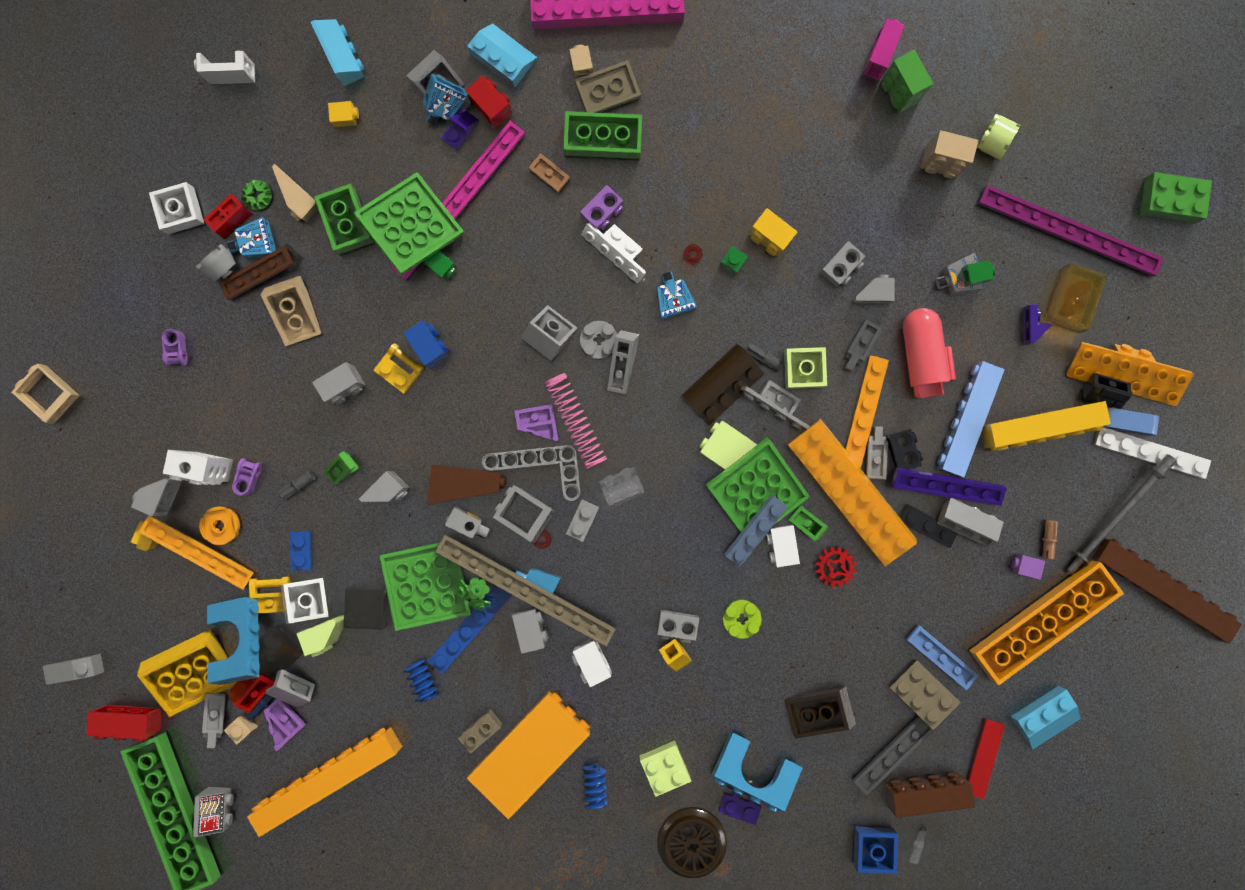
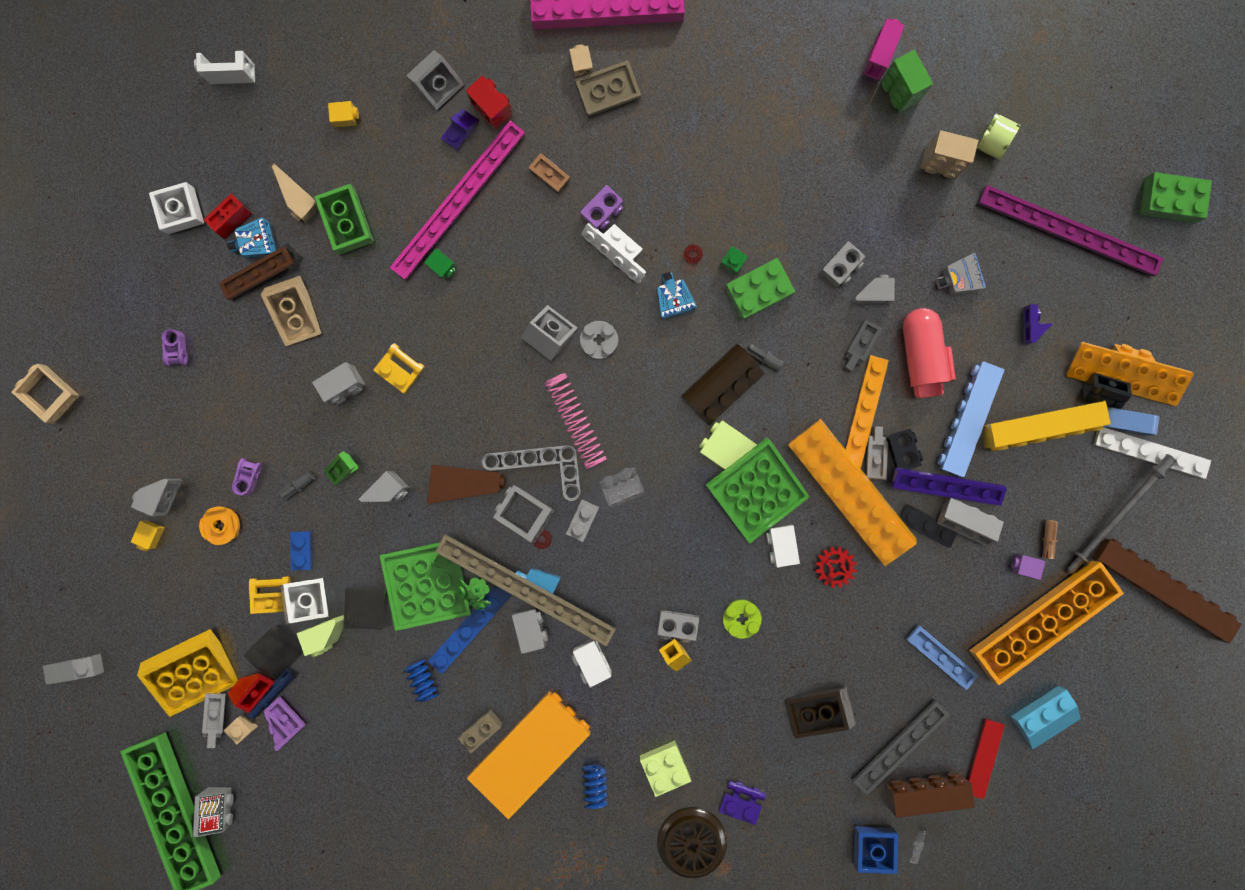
red brick [86,705,162,742] -> none
light orange plate [138,515,254,590] -> none
white brick [163,450,233,485] -> none
light grey cone [196,244,236,282] -> none
dark azure arch [207,597,260,685] -> none
bright green gear [241,180,272,210] -> none
light orange brick [247,727,403,837] -> none
light grey panel [266,669,315,708] -> none
medium azure slope [311,19,364,86] -> none
bright green plate [354,172,464,276] -> none
blue brick [403,320,449,369] -> none
dark azure torso [423,74,468,124] -> none
light grey torso [445,504,490,539] -> none
medium azure slope [467,23,538,88] -> none
medium lavender wing [514,404,559,441] -> none
bright green brick [564,111,642,159] -> none
light grey slope [607,330,639,394] -> none
dark azure arch [711,733,803,814] -> none
sand blue plate [724,494,788,567] -> none
light grey bracket [740,380,810,431] -> none
yellow brick [749,208,797,257] -> none
yellowish green brick [784,347,827,389] -> none
bright green slope [789,506,829,542] -> none
dark tan plate [890,661,961,730] -> none
green brick [962,260,995,287] -> none
clear yellow brick [1044,263,1107,333] -> none
none -> bright green brick [725,258,795,321]

